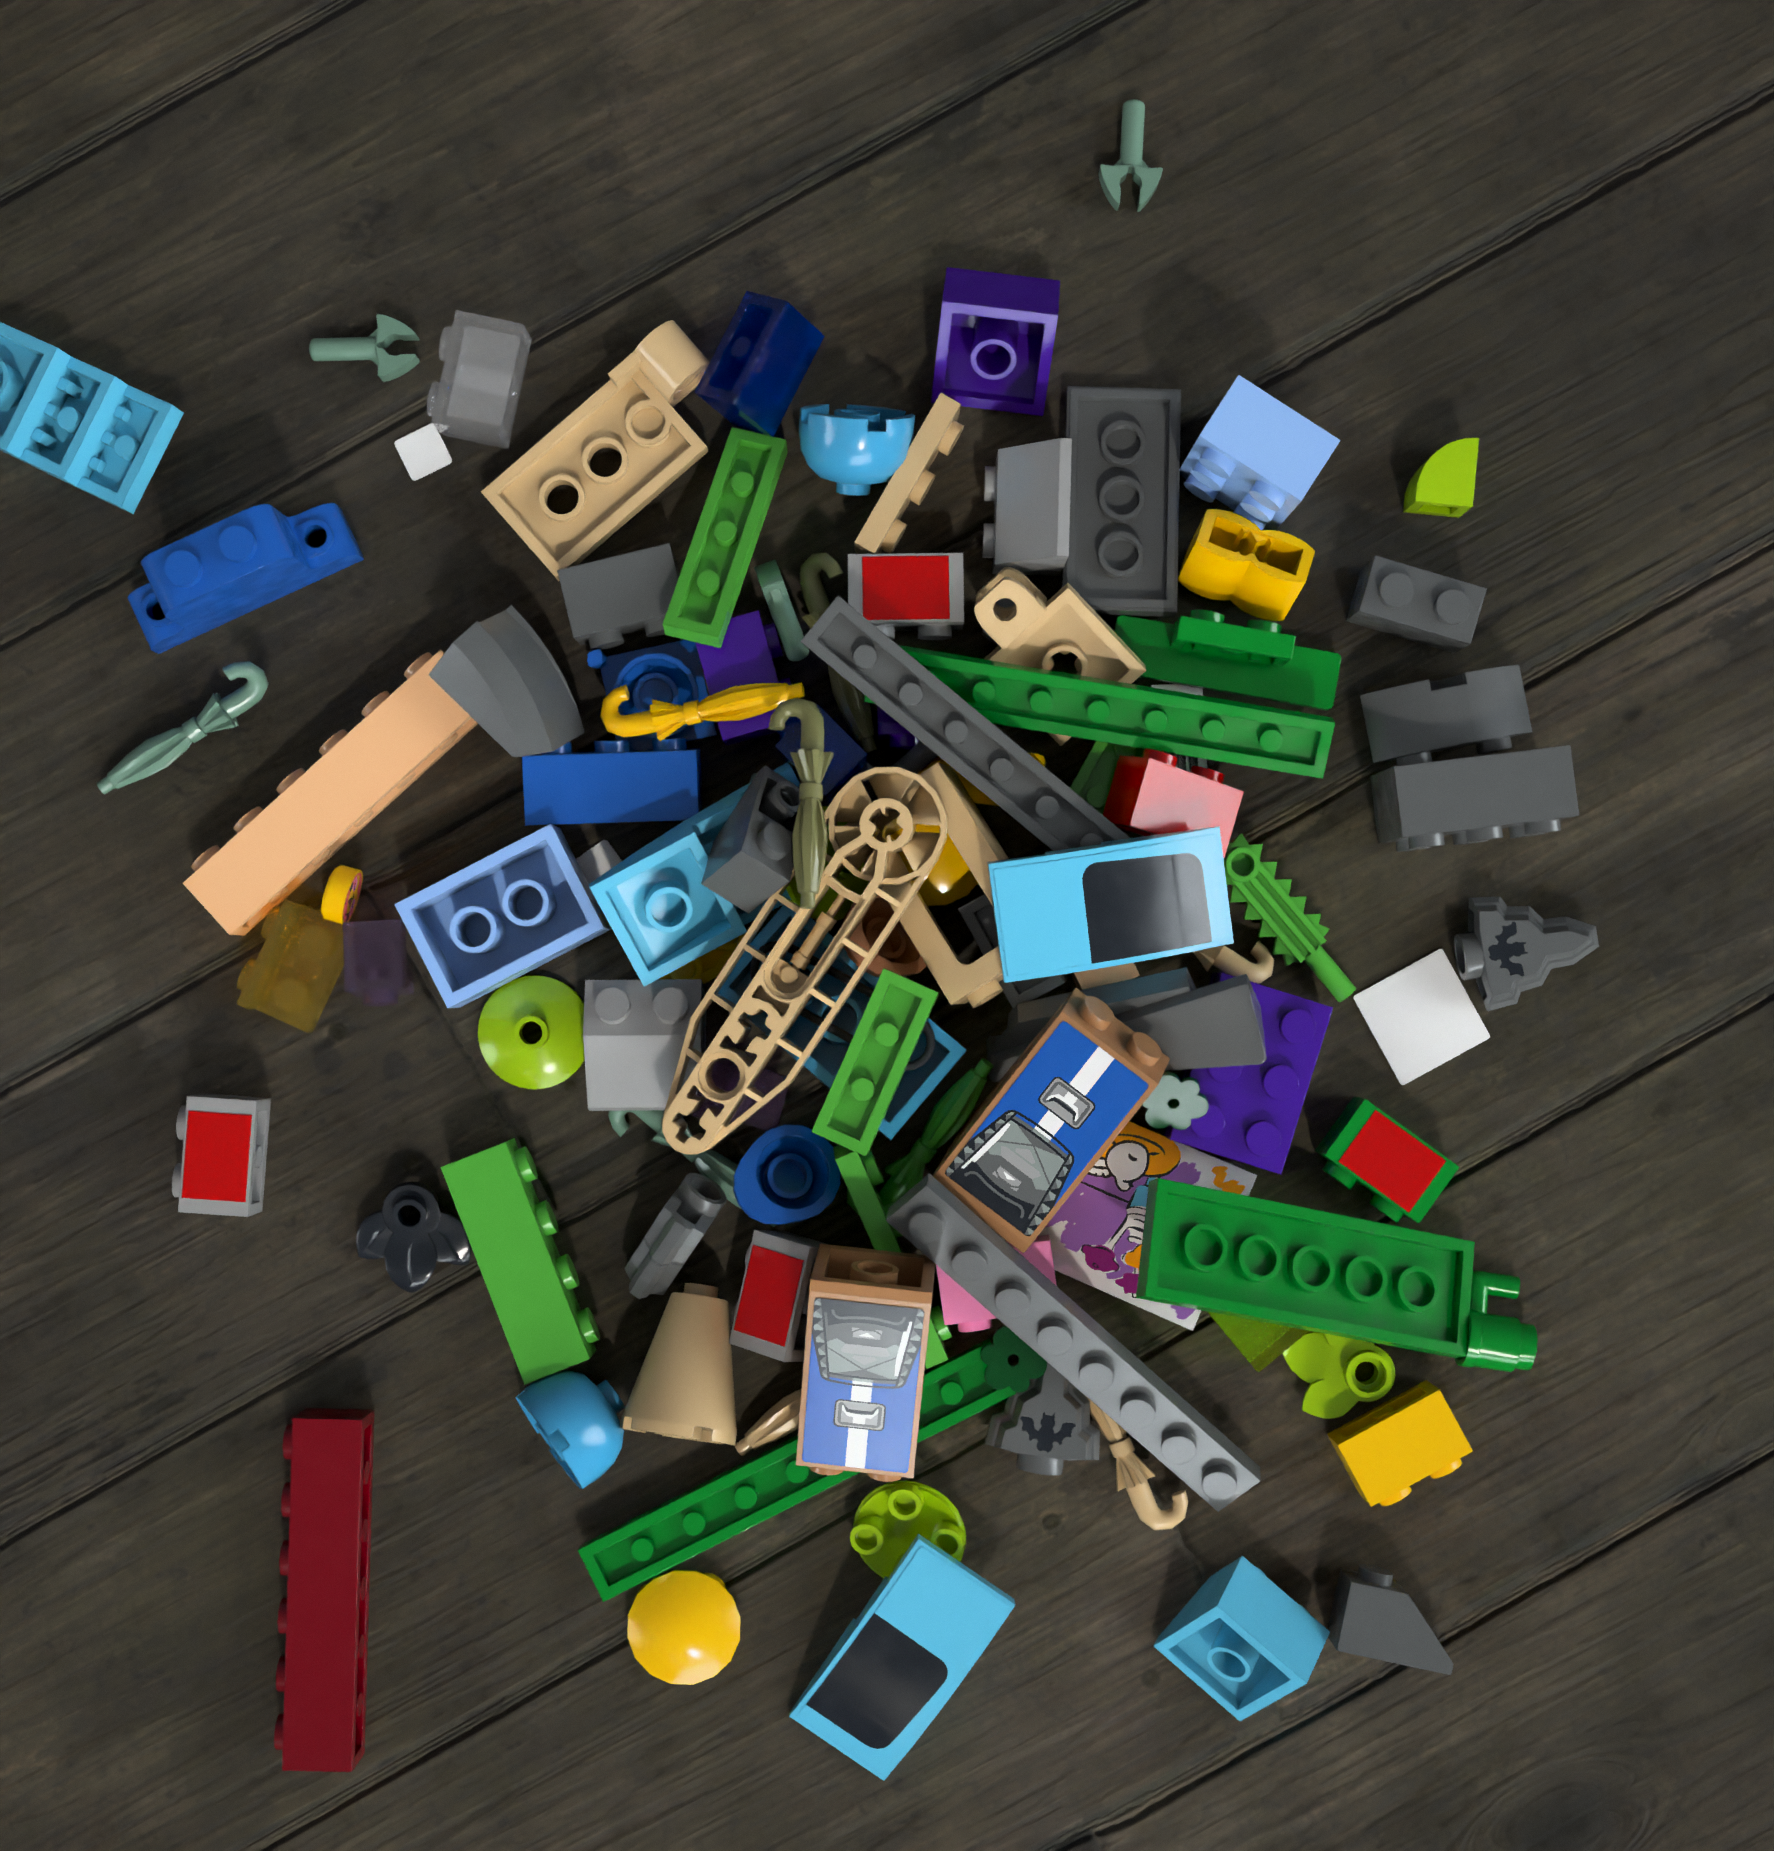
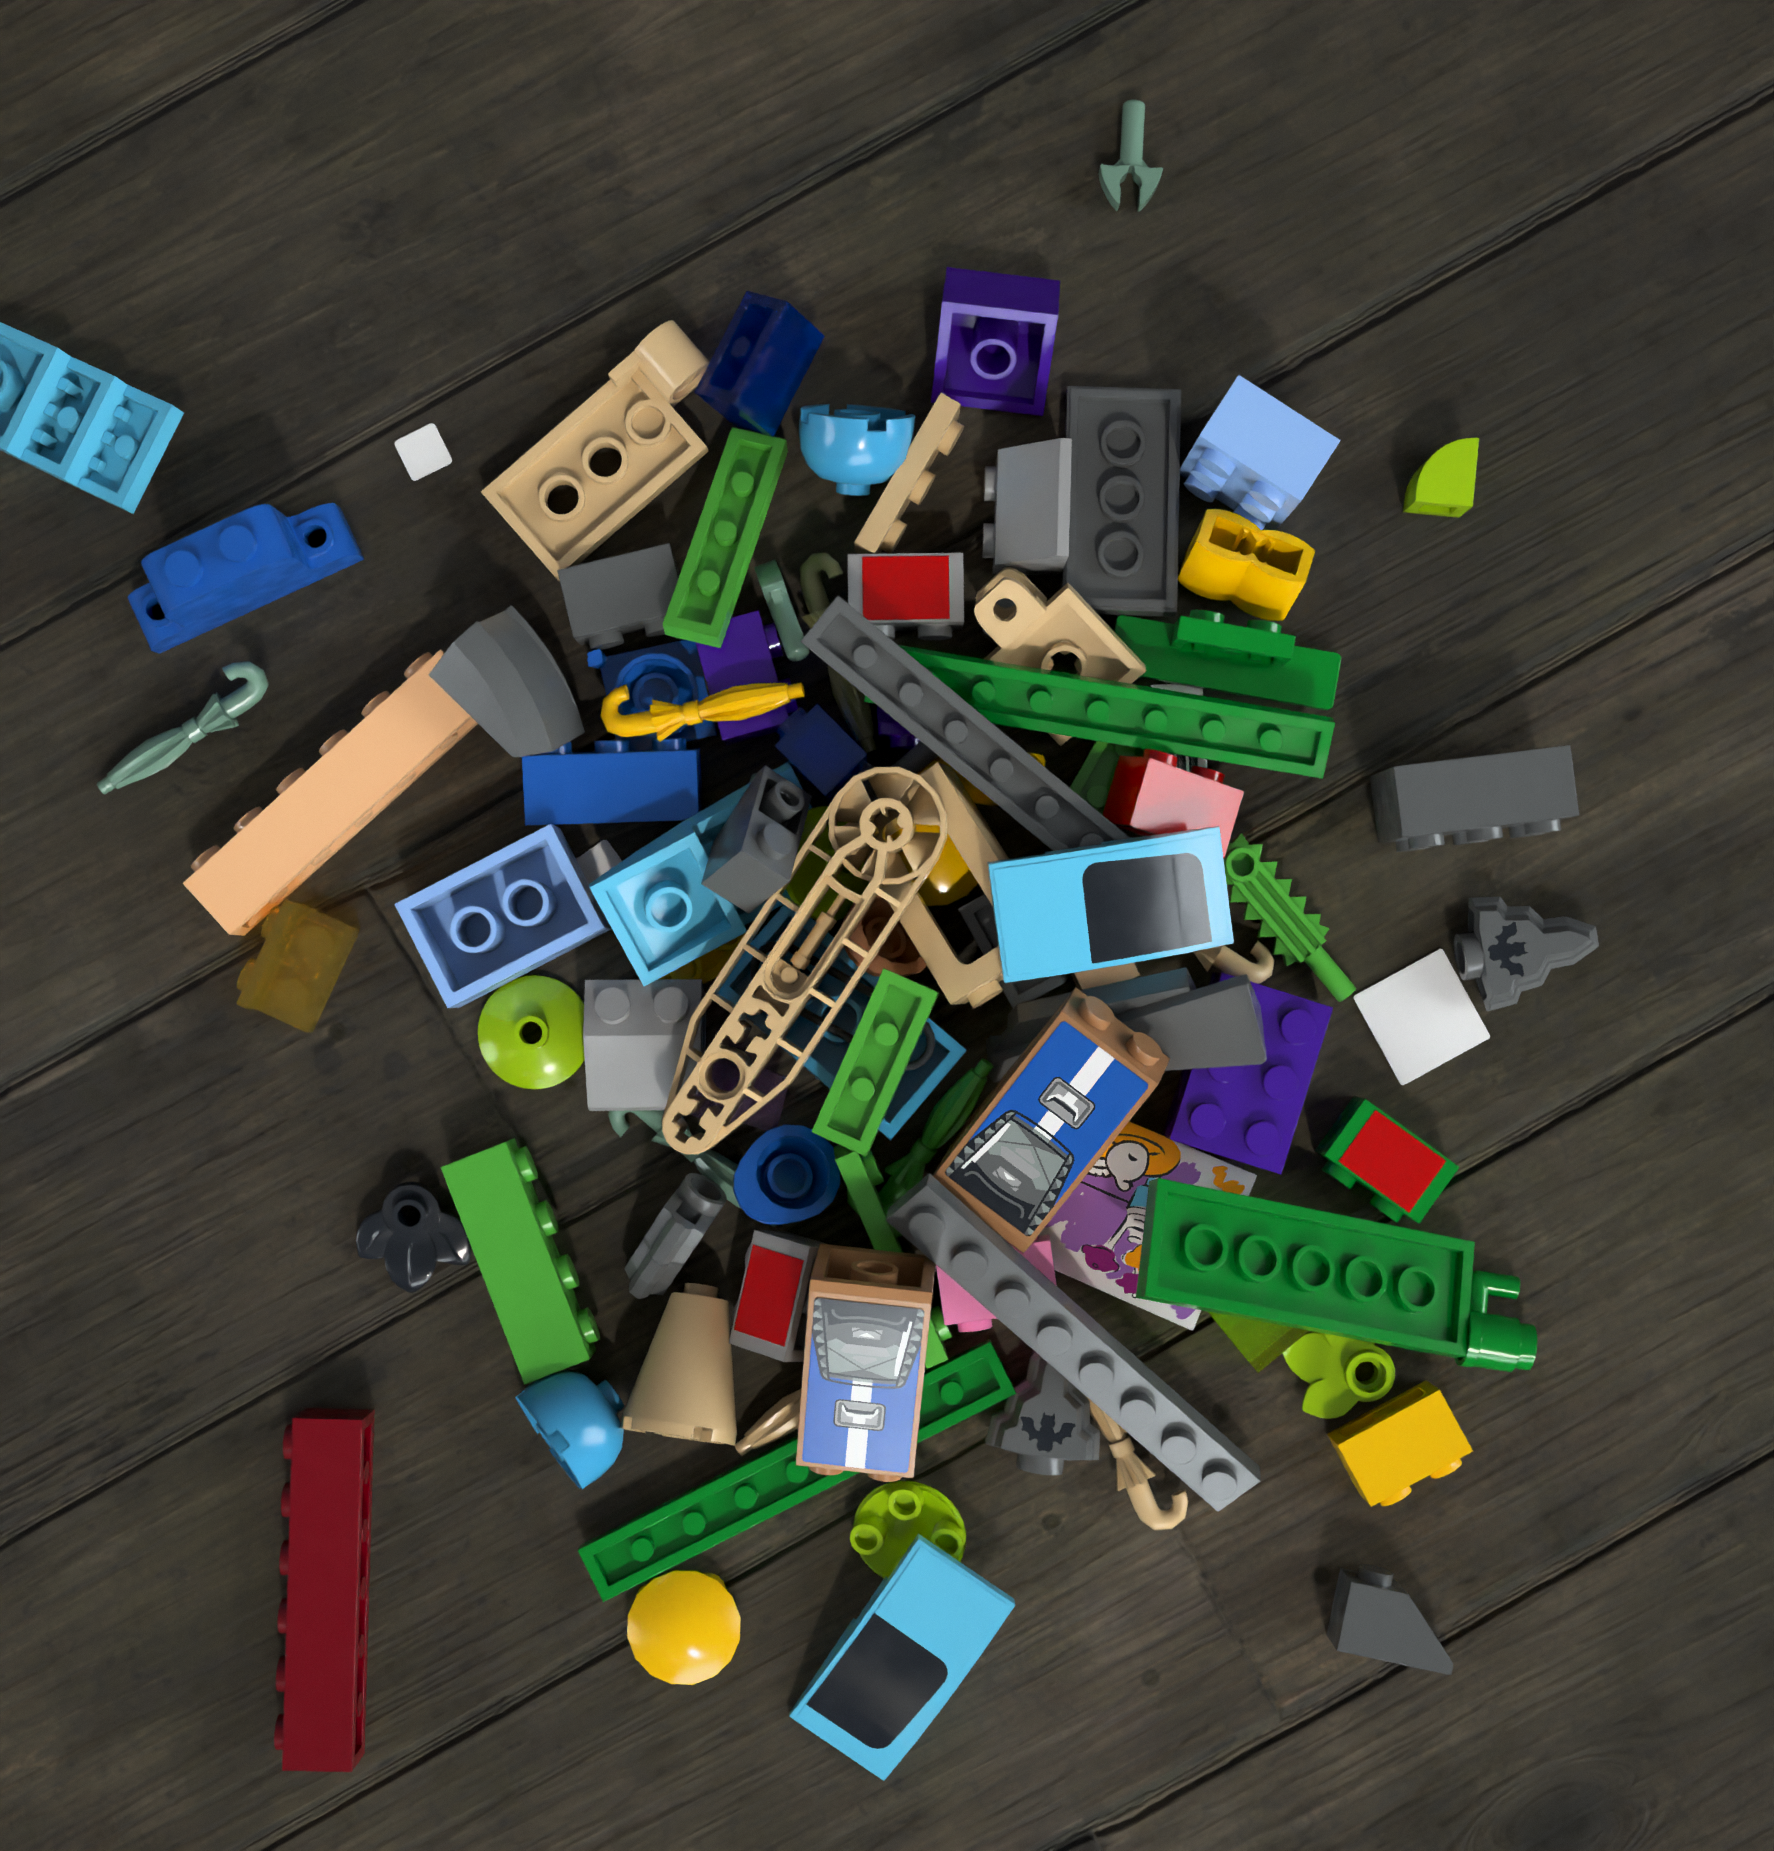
brick [172,1093,271,1217] -> none
sand green bar [309,314,420,382] -> none
yellow tile [321,864,363,925] -> none
clear purple bracket [343,919,414,1006] -> none
clear brick [427,310,532,449] -> none
olive piece [768,697,834,909] -> none
dark green plant [980,1325,1047,1393] -> none
plant [1142,1072,1209,1130] -> none
medium azure slope [1153,1556,1330,1721] -> none
dark grey brick [1346,555,1487,653] -> none
dark grey brick [1360,665,1532,766] -> none

